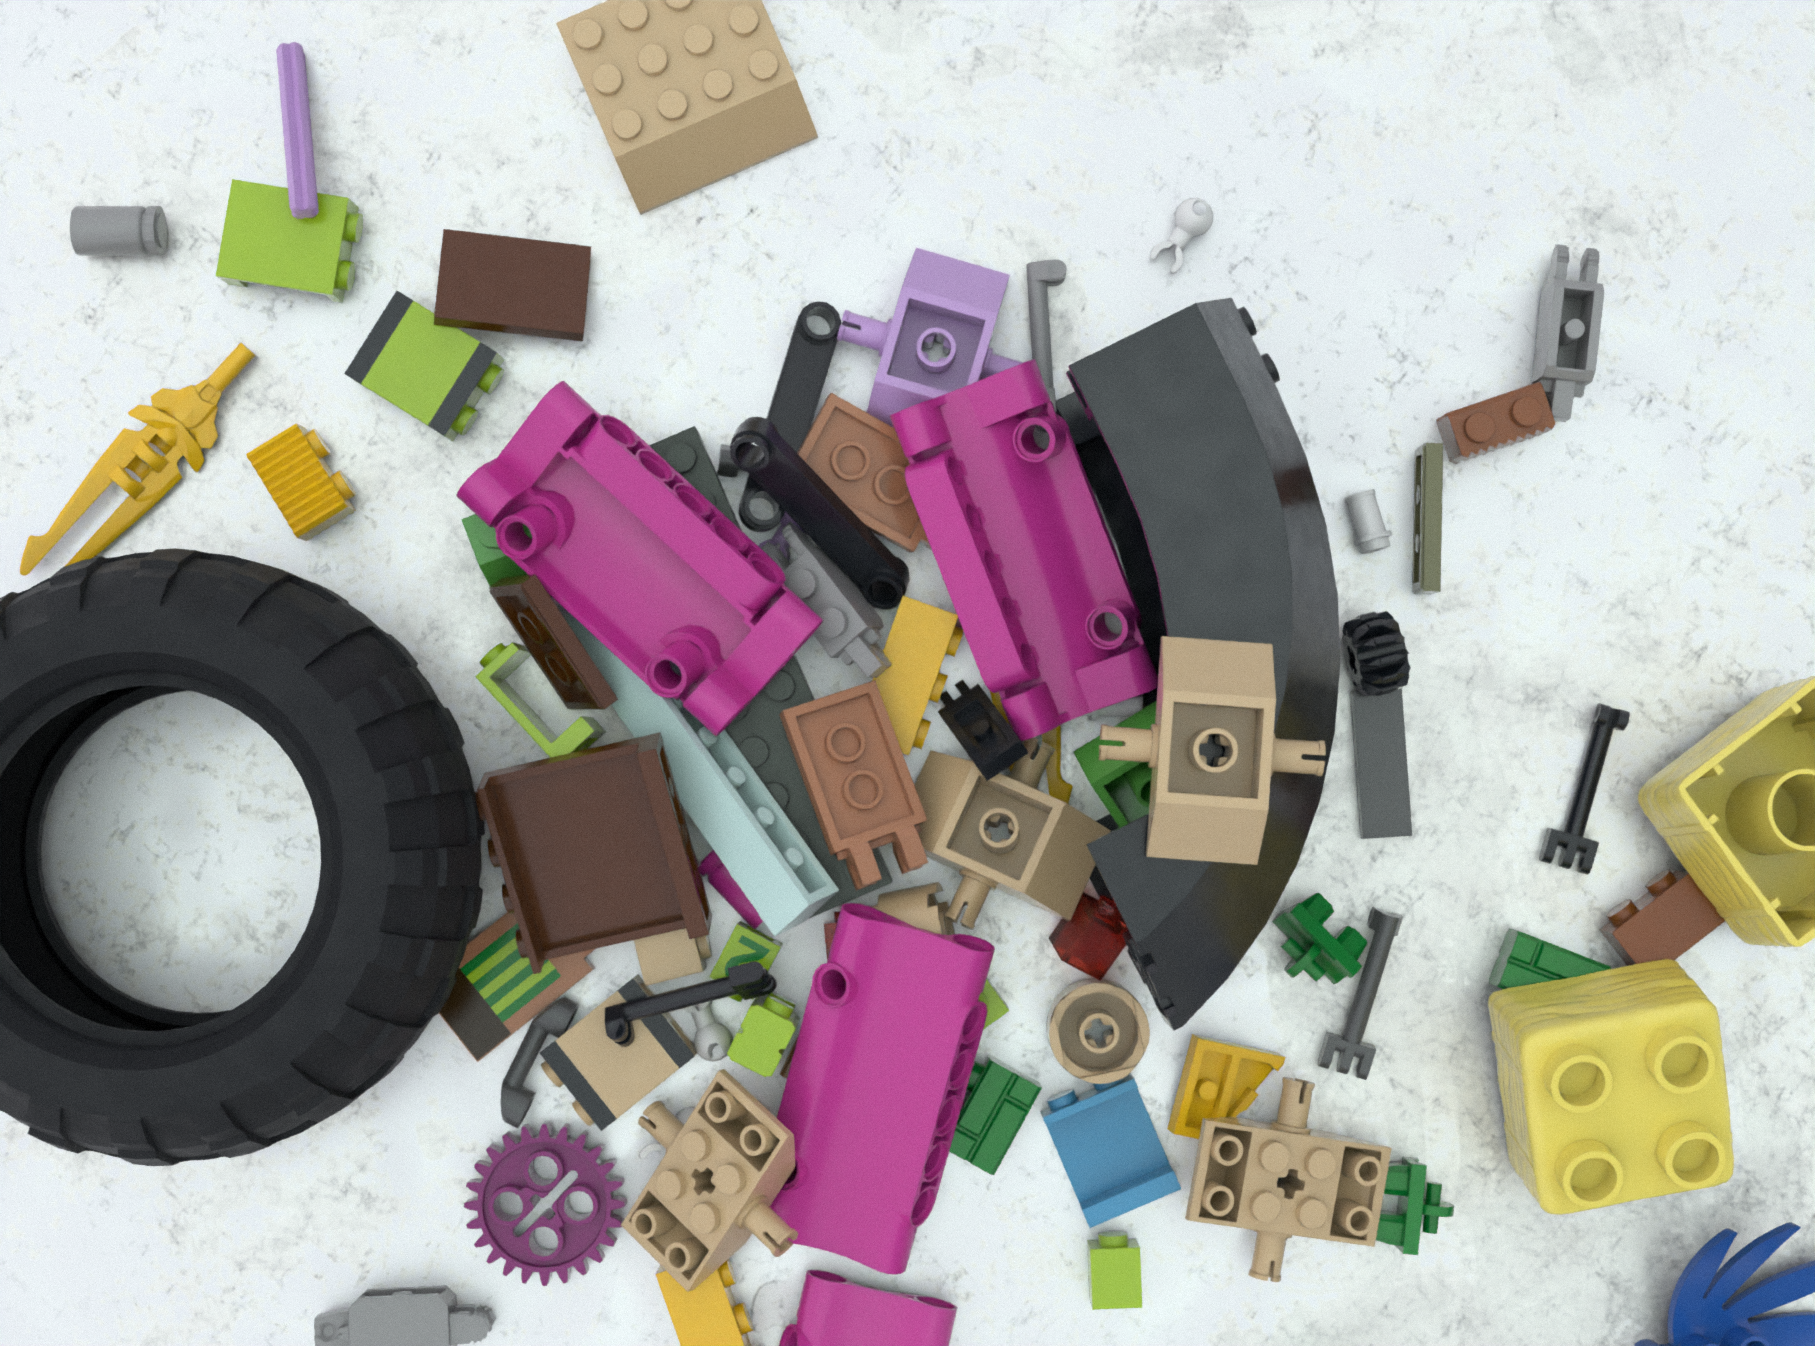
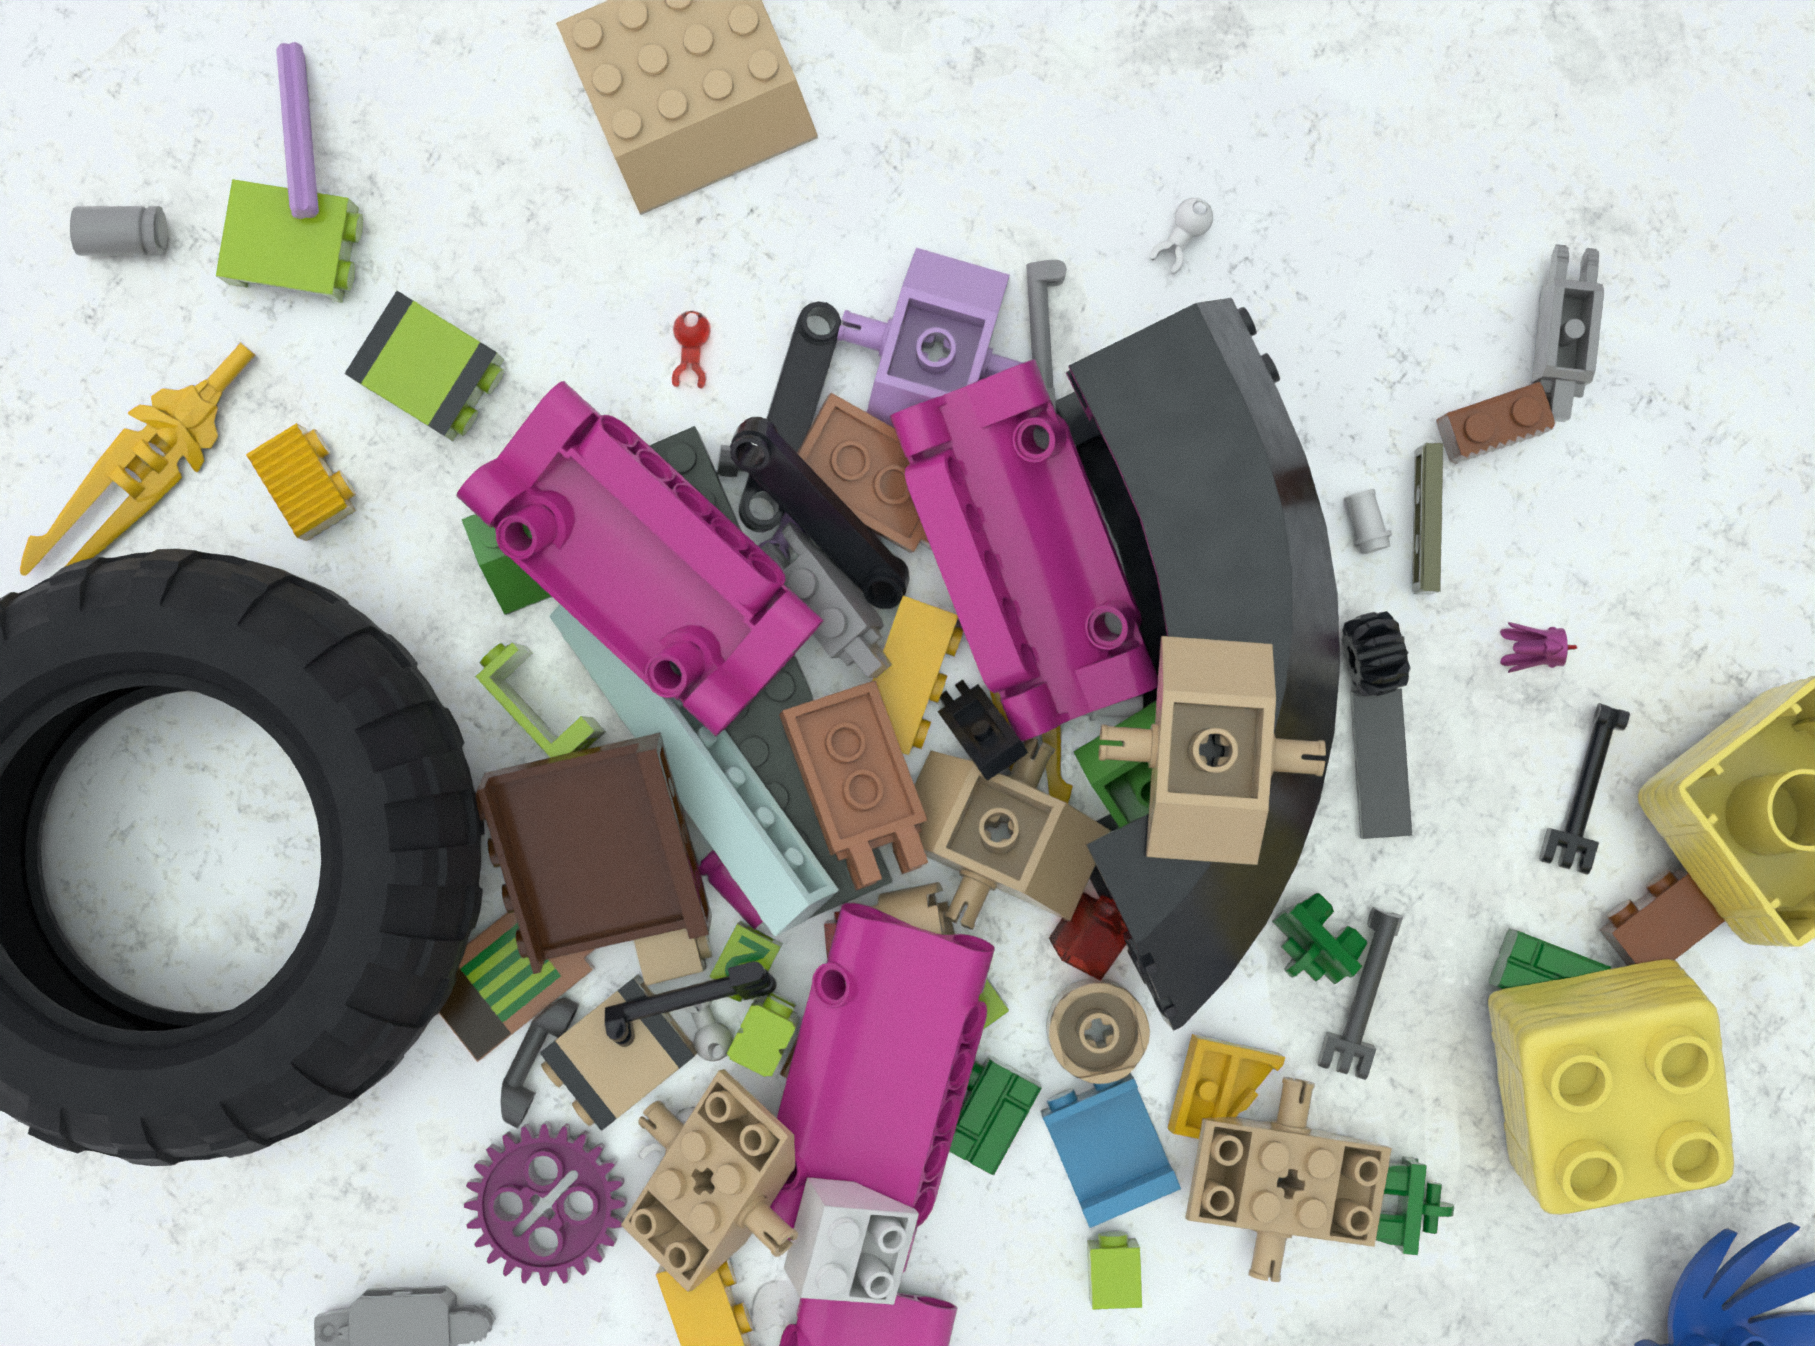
reddish brown tile [434,229,591,342] -> none
reddish brown tile [489,574,618,710] -> none
none -> clear red arm [672,310,711,389]
none -> white slope [784,1178,919,1305]
none -> flat silver piece [1500,622,1577,673]

